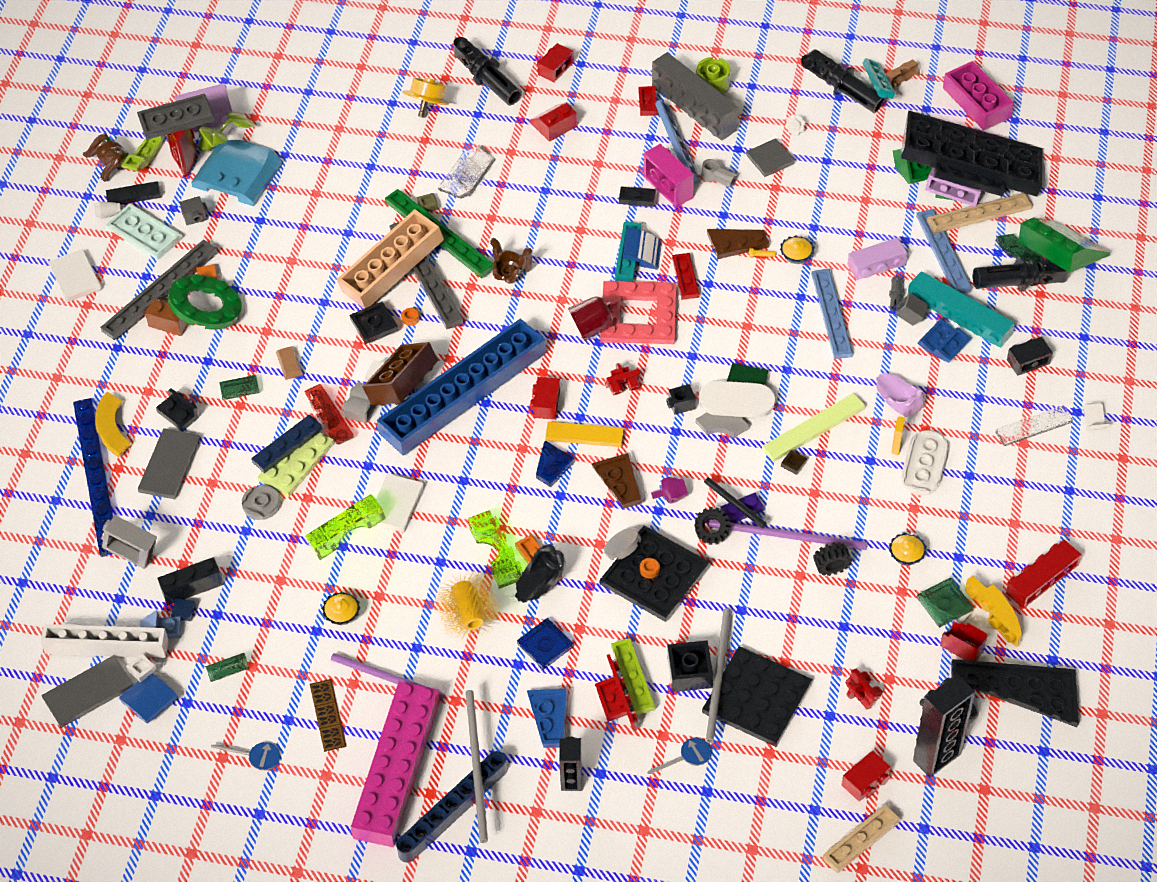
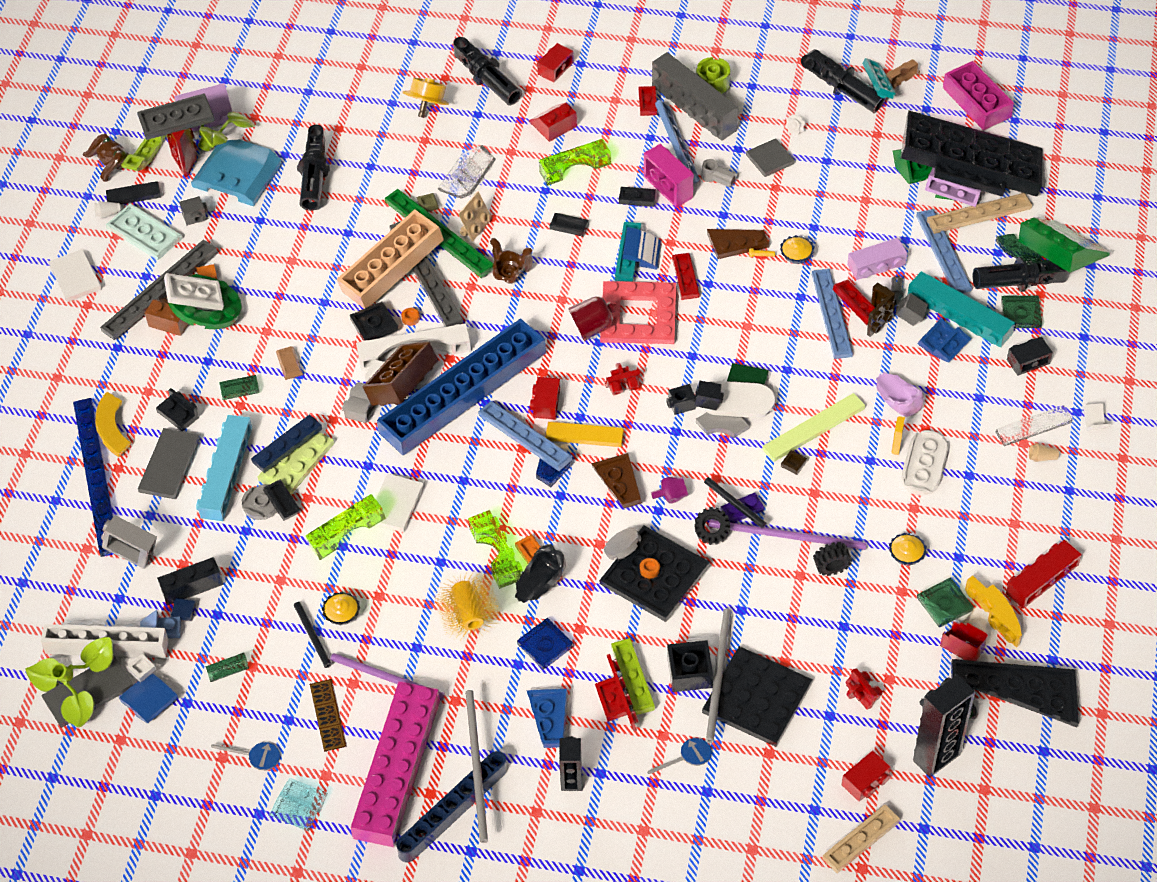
clear red bracket [304,384,354,445] -> none
none -> lime plant [25,637,113,728]
none -> white tile [164,273,224,311]
none -> medium azure brick [196,415,252,521]
none -> black tile [263,479,301,521]
none -> clear light blue slope [269,778,328,832]
none -> black piece [293,601,332,668]
none -> black piece [297,124,330,211]
none -> white arch [356,324,471,371]
none -> tan hinge [458,191,492,241]
none -> medium blue tile [478,401,572,471]
none -> clear neon green arch [538,138,611,186]
none -> black tile [549,213,589,237]
none -> black brick [694,380,724,410]
none -> red plate [832,279,875,326]
none -> dark brown bracket [867,282,895,337]
none -> clear green tile [1001,295,1042,328]
none -> tan cone [1029,443,1059,462]

